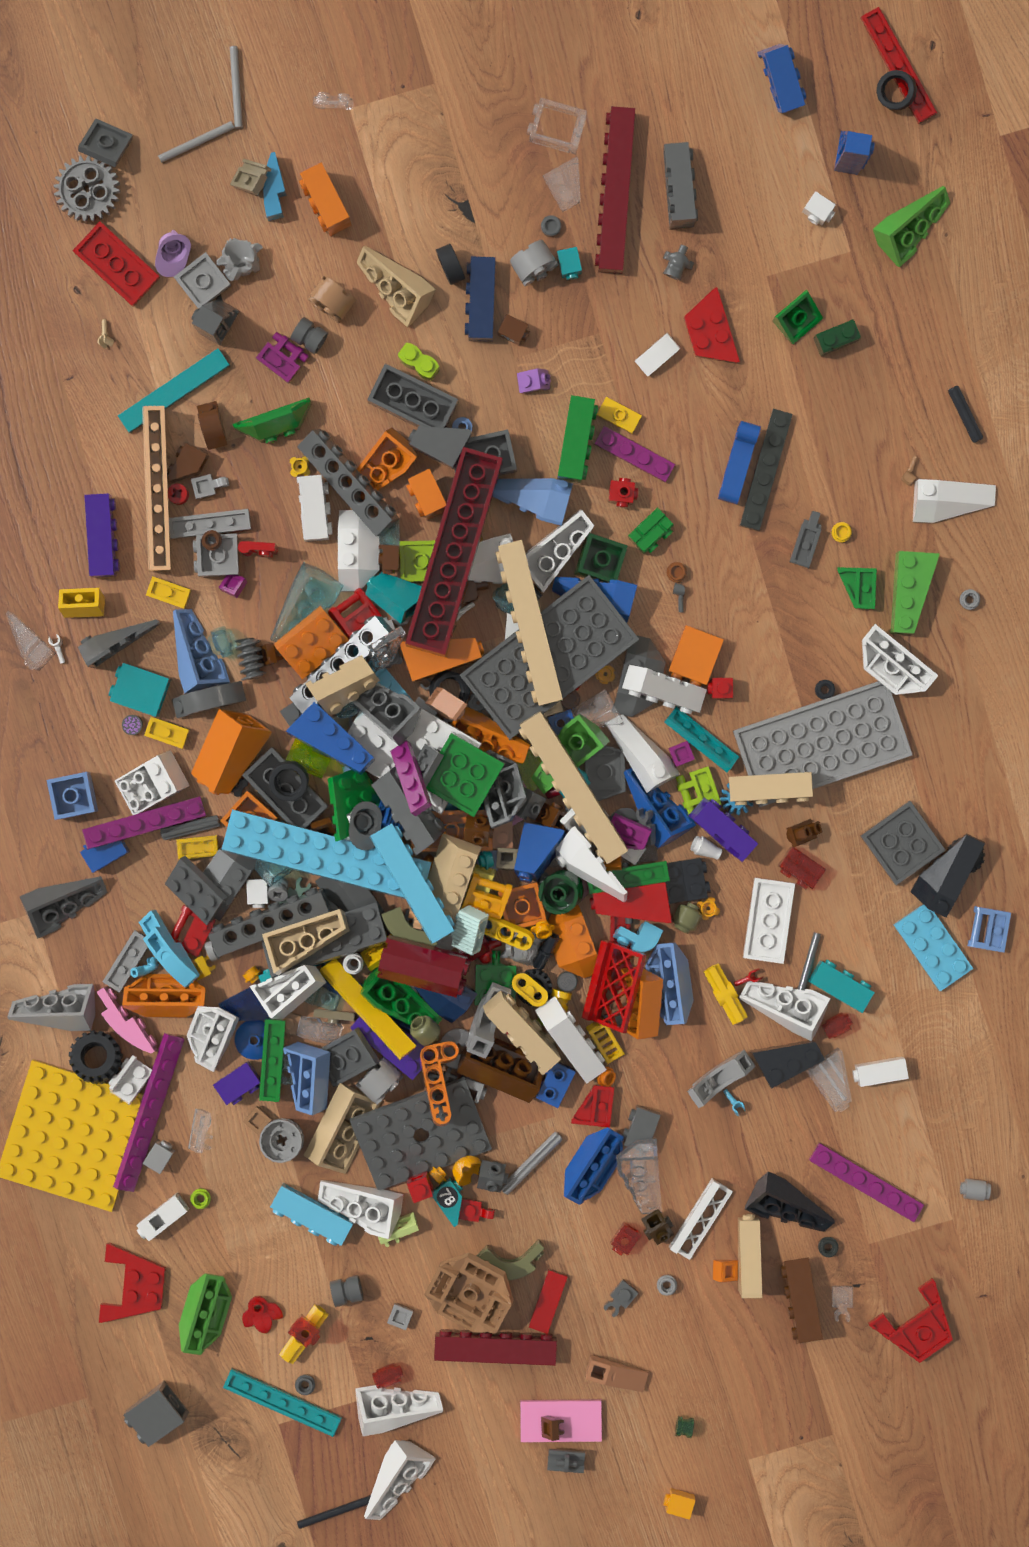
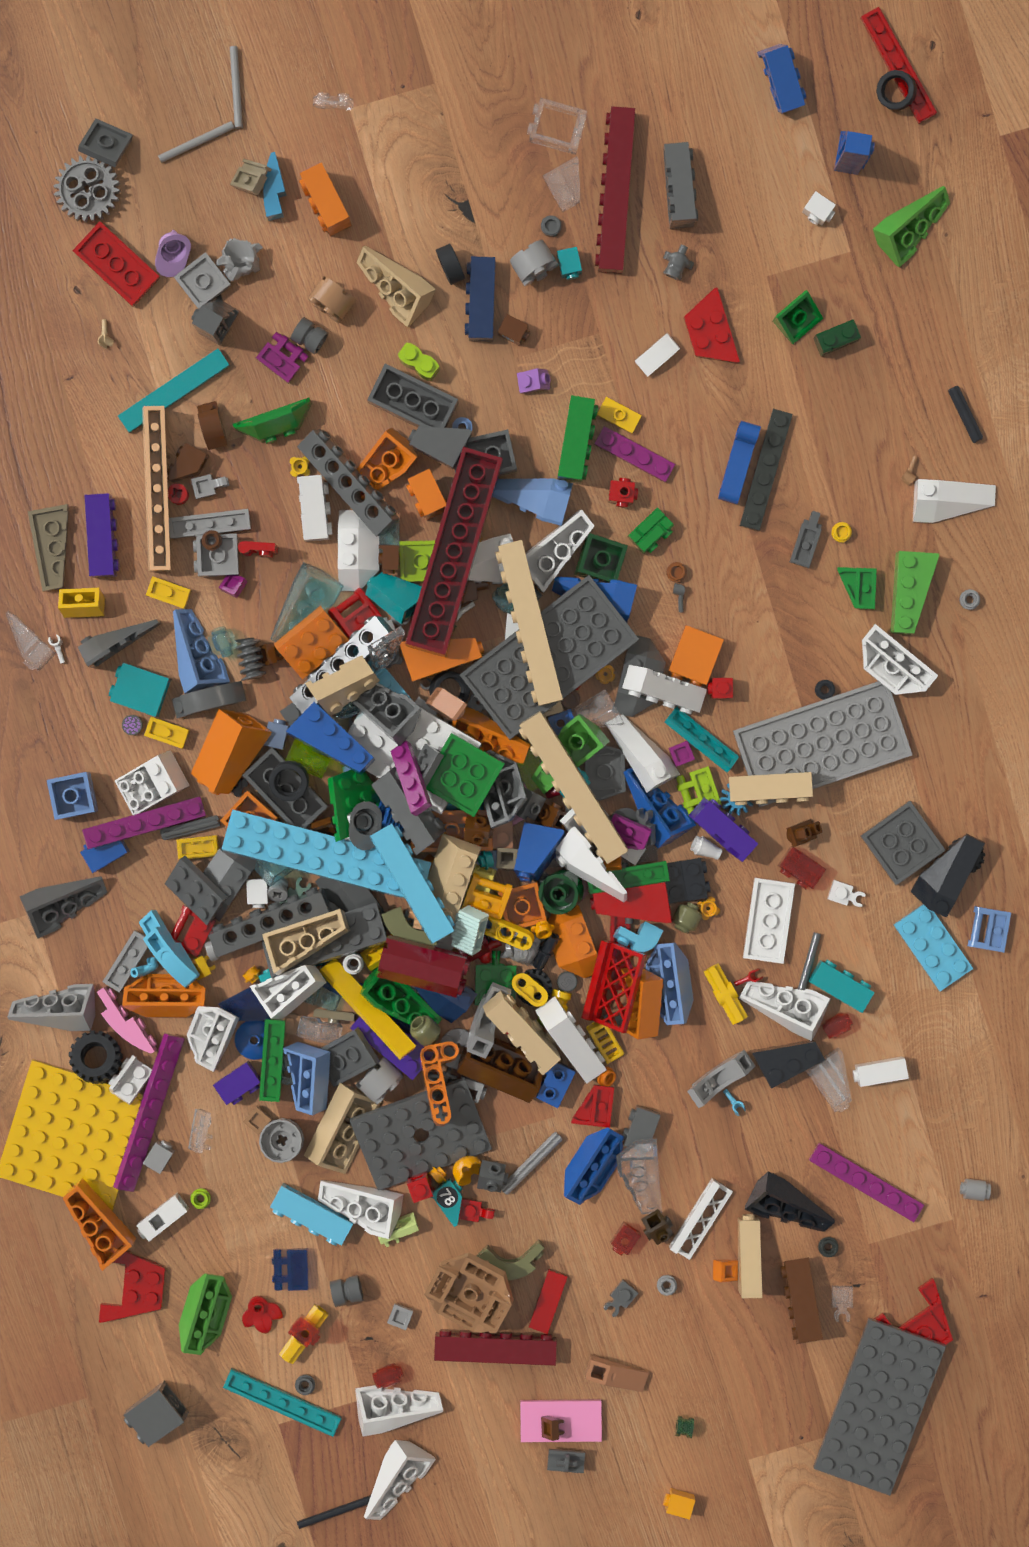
none -> dark tan wing [28,504,69,592]
none -> orange wedge [63,1178,136,1271]
none -> sand blue brick [264,718,290,750]
none -> clear blue plate [271,1248,309,1291]
none -> dark grey plate [813,1317,946,1496]
none -> white plate [827,880,866,907]

